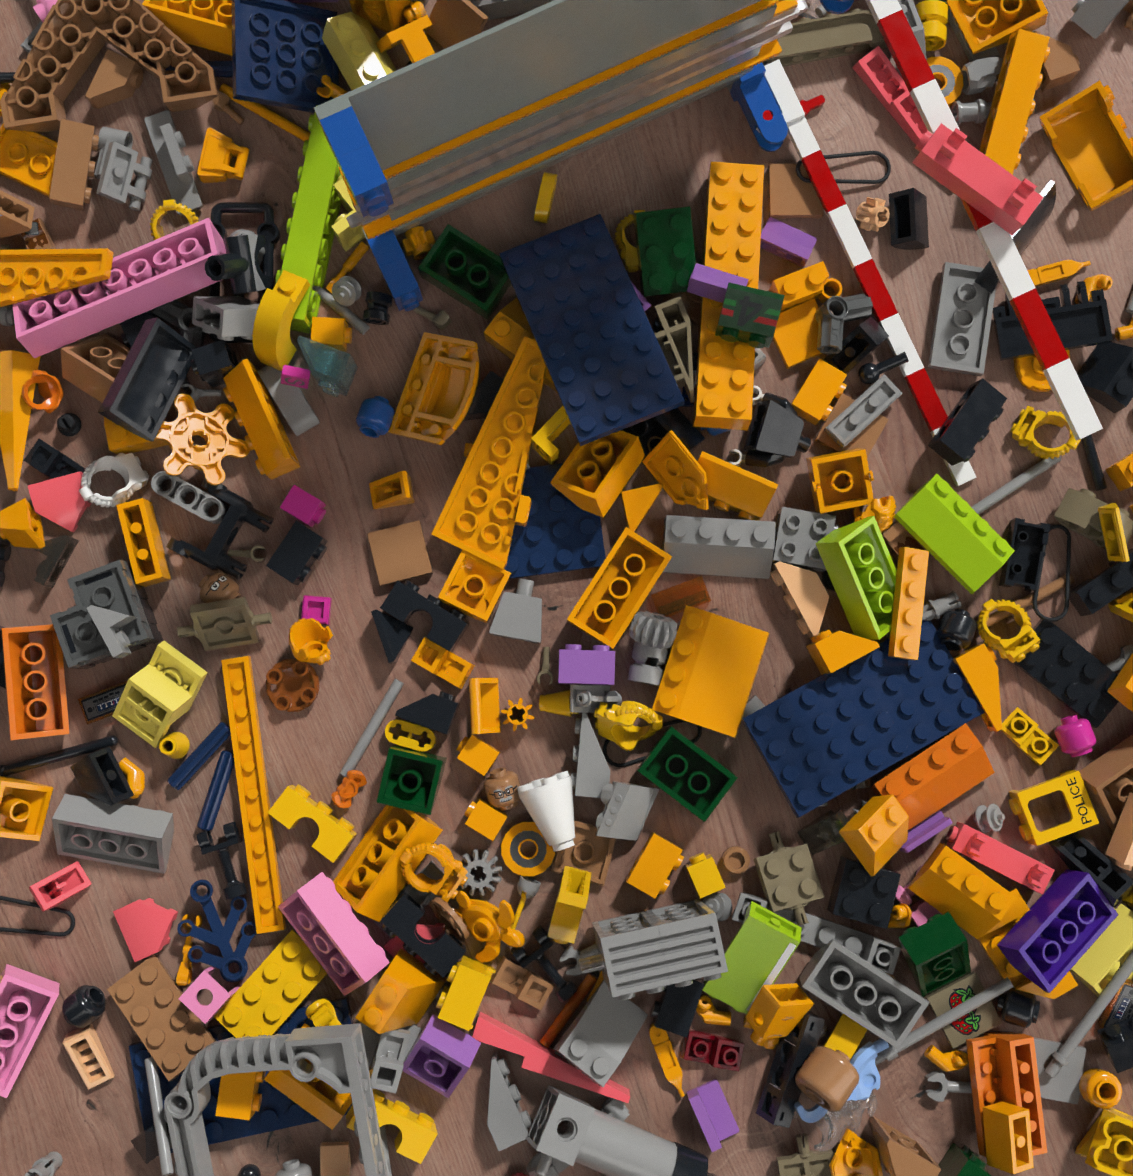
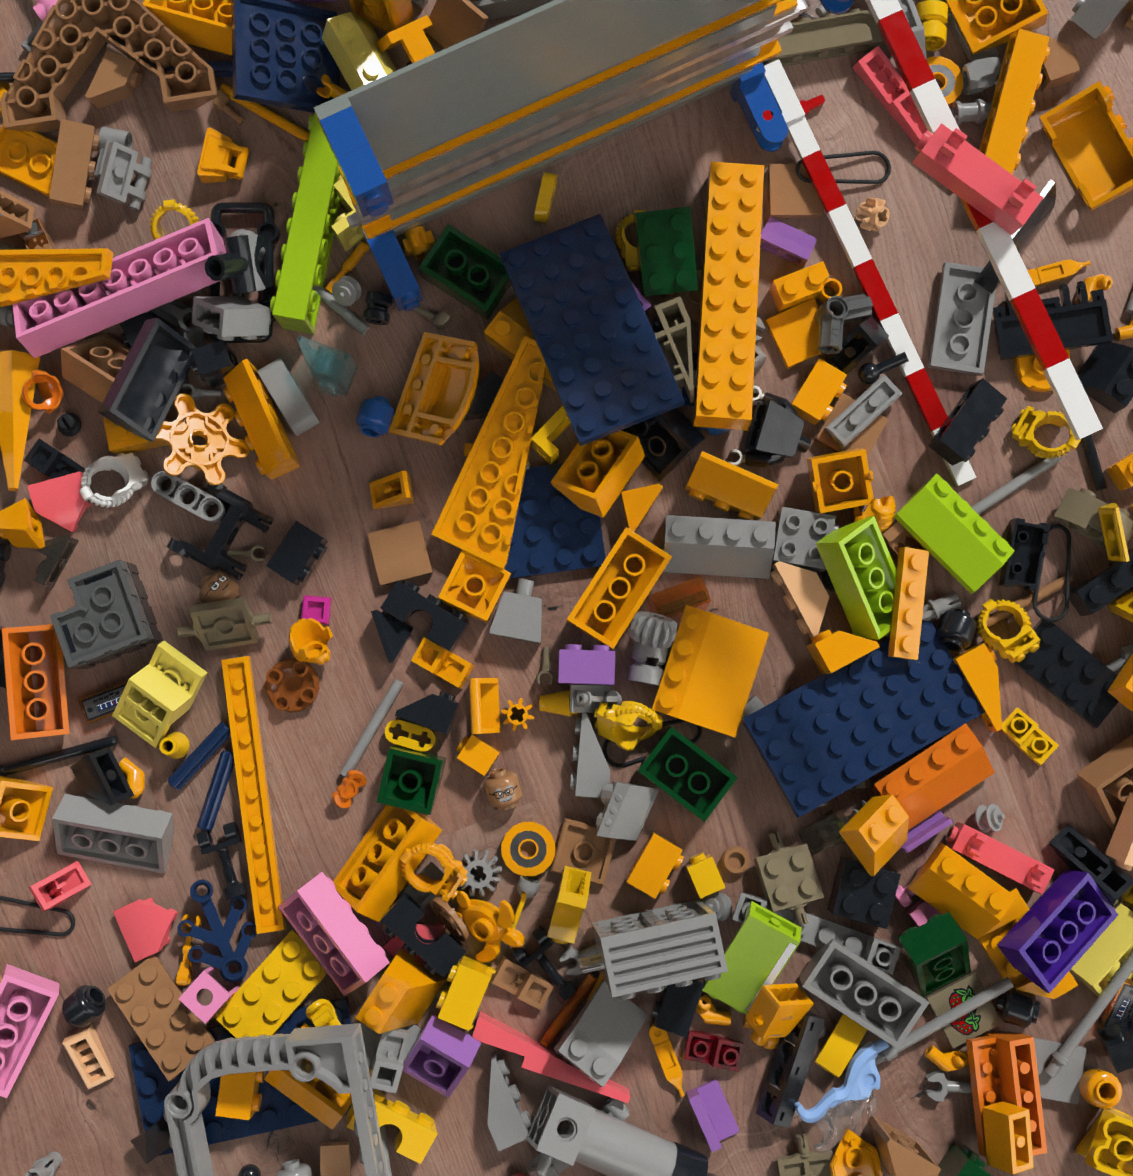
light grey slope [87,605,138,659] -> none
light orange brick [116,498,171,587] -> none
light grey bracket [144,110,203,216] -> none
light grey bar [144,1057,174,1176] -> none
yellow arch [253,270,310,372] -> none
yellow arch [267,784,357,863] -> none
dark pink brick [280,485,326,527] -> none
dark pink tile [281,365,311,389] -> none
light orange brick [310,317,352,352] -> none
light orange arm [403,0,427,23] -> none
light orange brick [464,798,508,841] -> none
light orange tile [515,495,532,527] -> none
white cone [517,770,575,852] -> none
light orange tile [642,430,709,510] -> none
medium lavender panel [687,263,749,303] -> none
dark green slope [715,282,784,348] -> none
medium nougat head [795,1046,859,1112] -> none
light orange arm [888,903,912,928] -> none
black brick [889,188,929,250] -> none
yellow window [1009,770,1099,846] -> none
dark pink head [1055,715,1096,757] -> none

